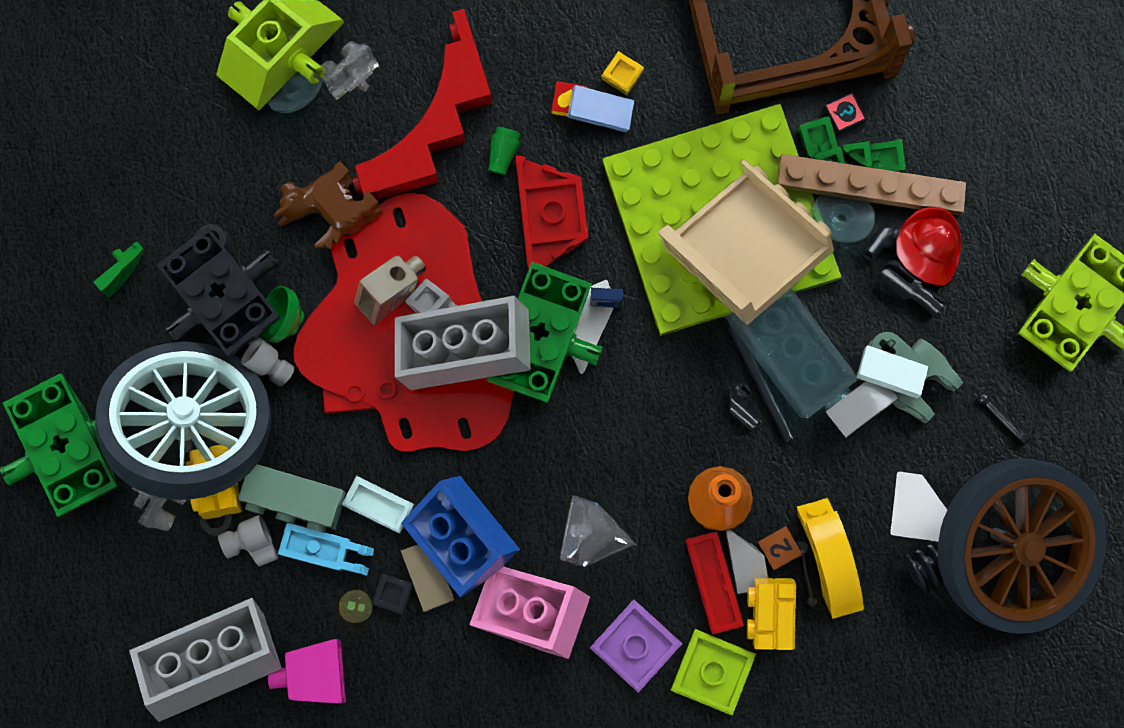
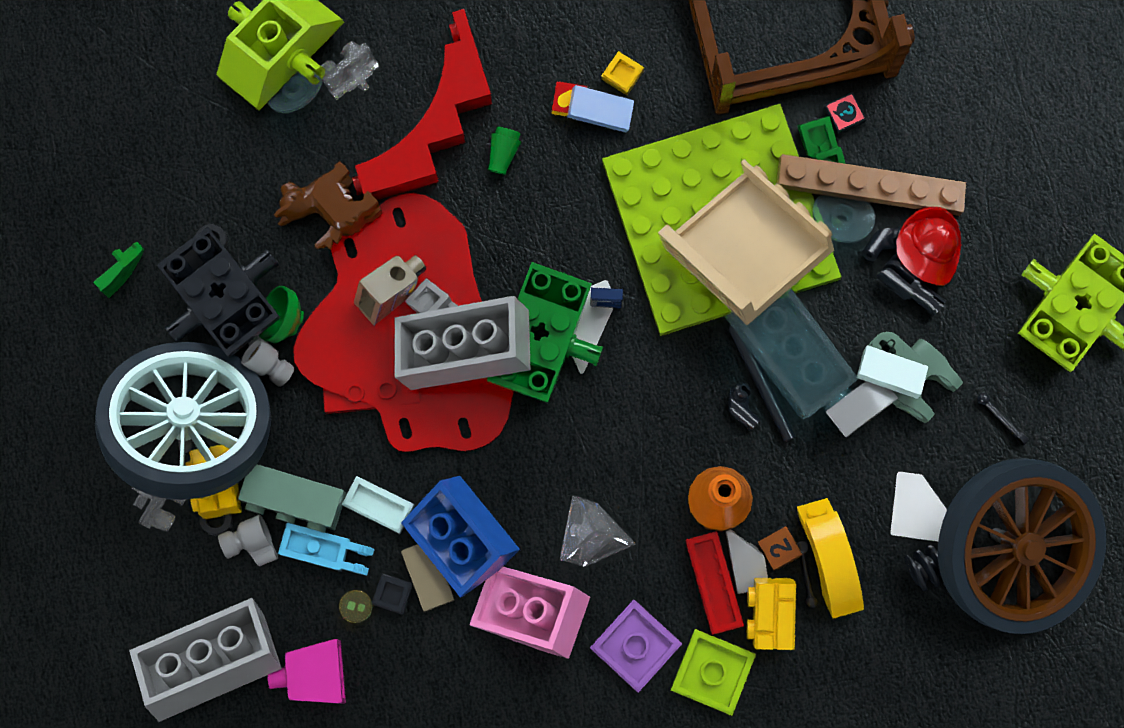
green slope [0,373,125,517] -> none
red wing [515,156,588,270] -> none
green slope [843,140,907,173] -> none

